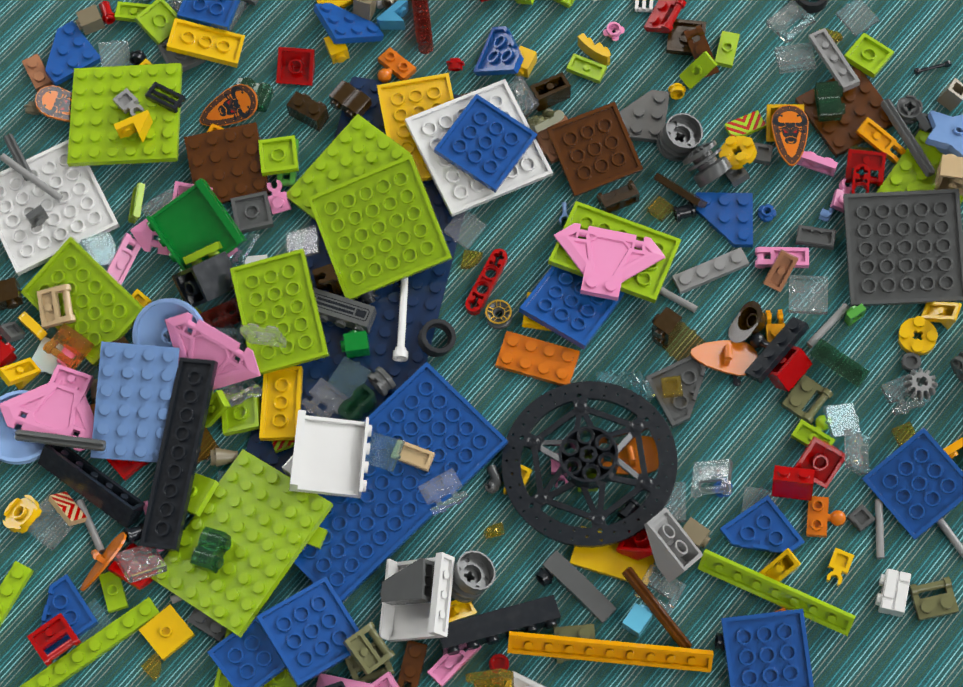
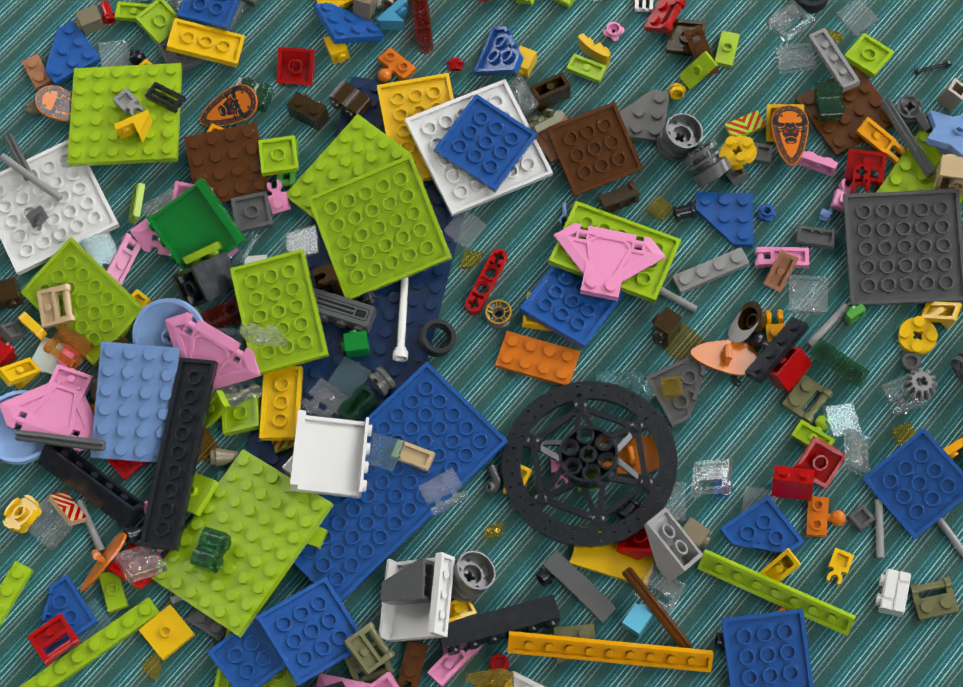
dark brown tile [654,173,708,208] -> none

